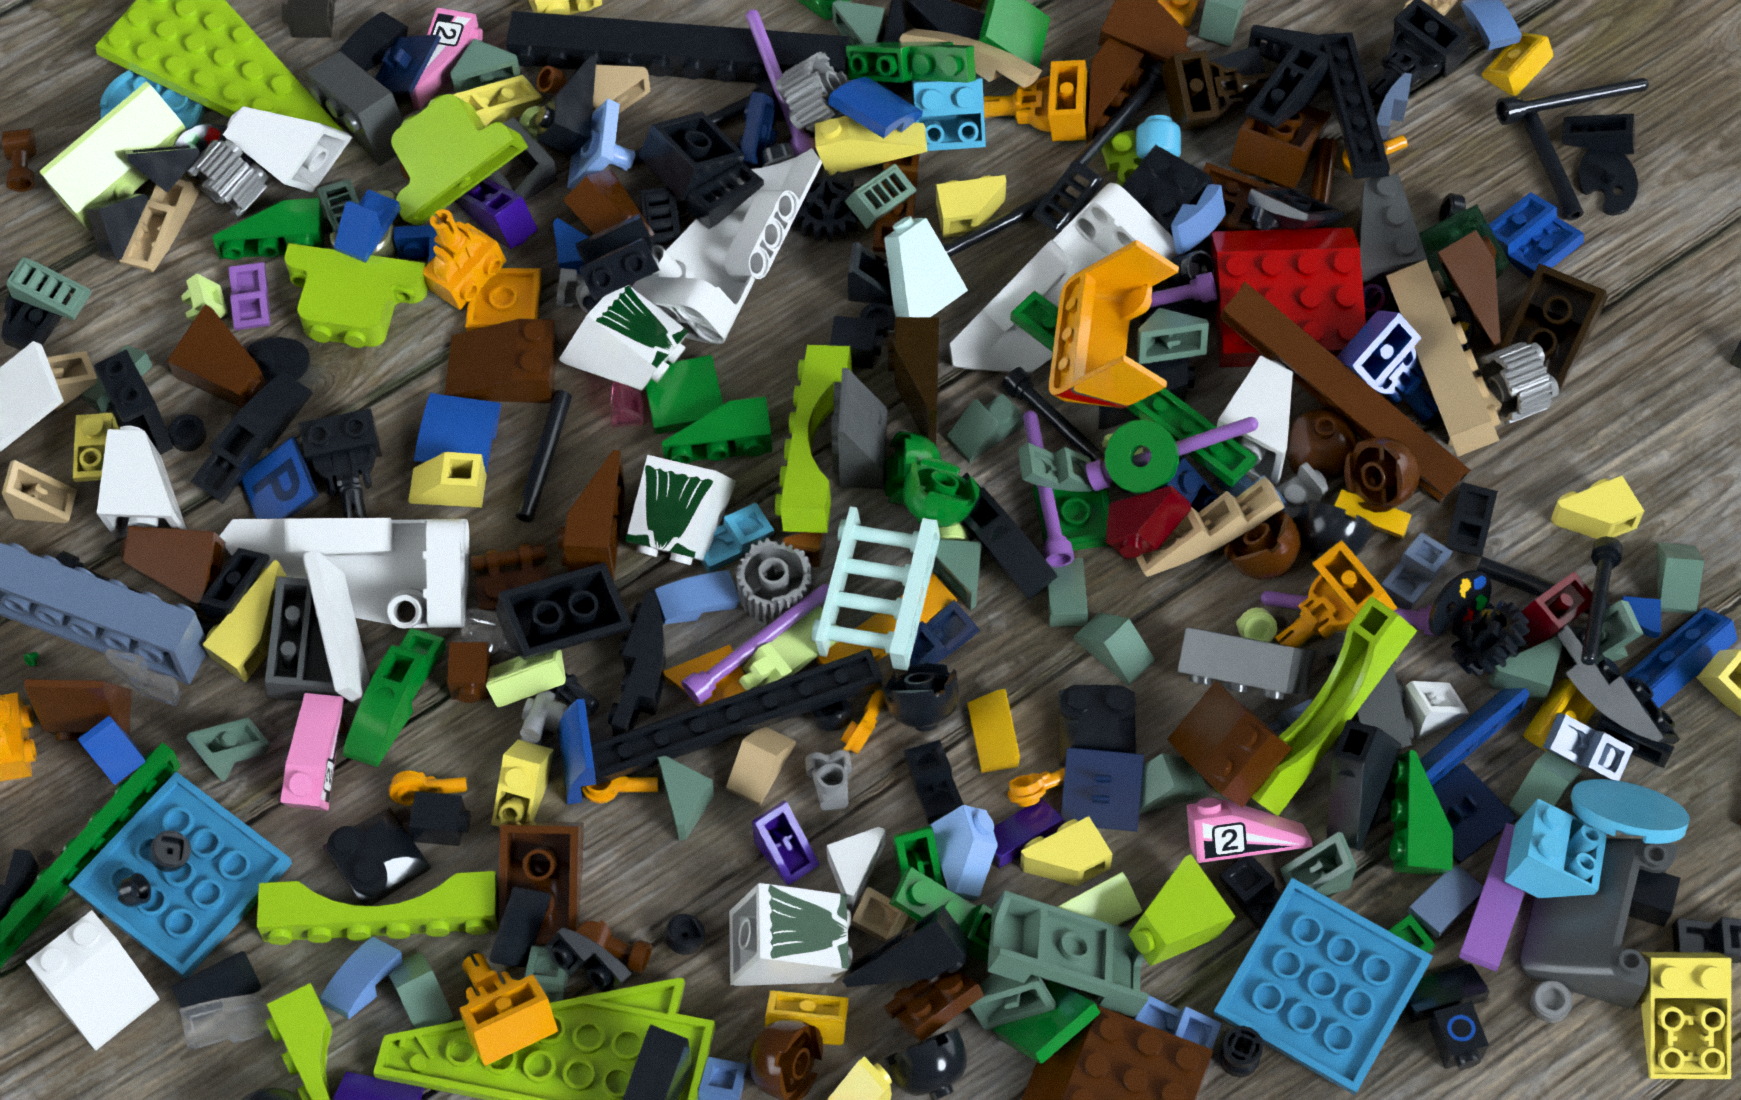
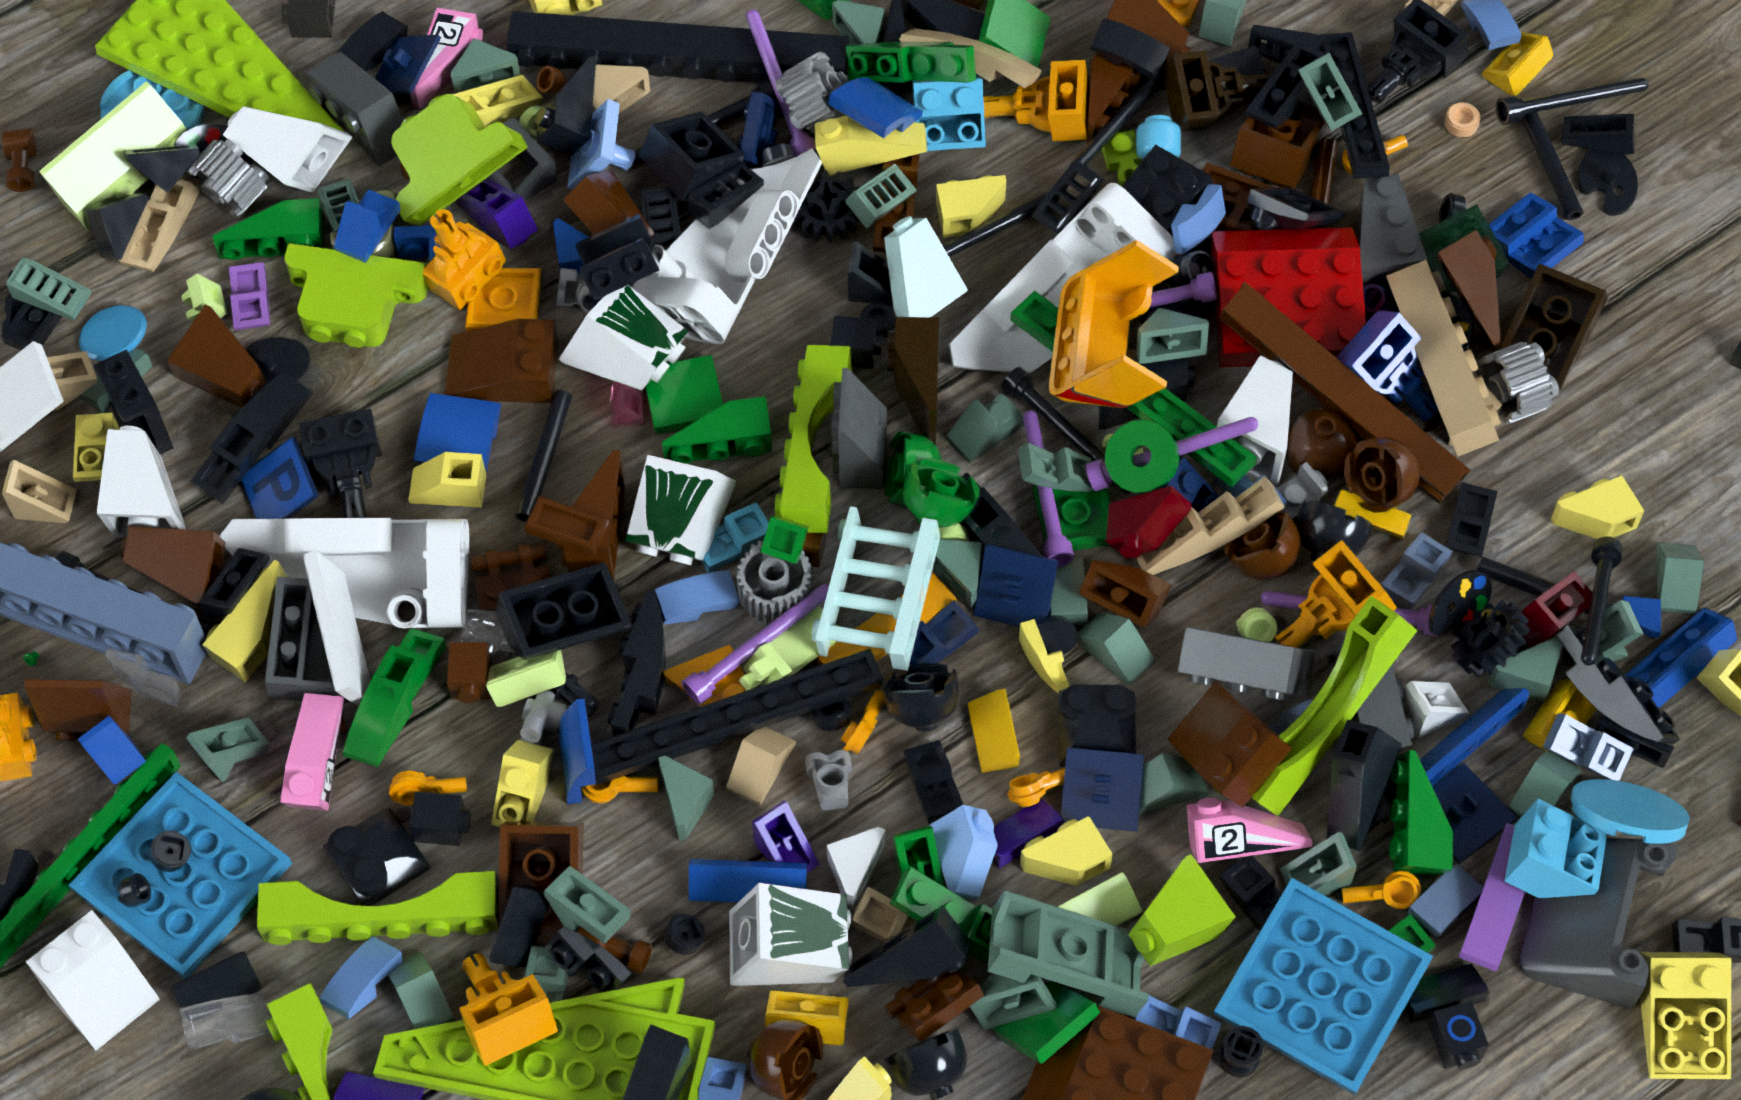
black tile [168,414,207,452] -> none
sand blue slope [1377,73,1412,142] -> none
light grey tile [1530,980,1573,1023] -> none
black brick [1628,869,1681,927] -> none
none -> dark azure piece [79,305,147,361]
none -> reddish brown tile [524,496,609,556]
none -> sand green slope [544,866,631,944]
none -> blue tile [689,859,807,902]
none -> green tile [761,515,809,564]
none -> dark blue piece [974,543,1059,627]
none -> light yellow slope [1019,619,1070,694]
none -> black tile [1035,616,1077,654]
none -> reddish brown slope [1078,560,1172,628]
none -> black slope [1089,18,1170,80]
none -> sand green slope [1298,53,1362,131]
none -> light orange plate [1341,870,1421,909]
none -> light nougat tile [1444,102,1480,137]

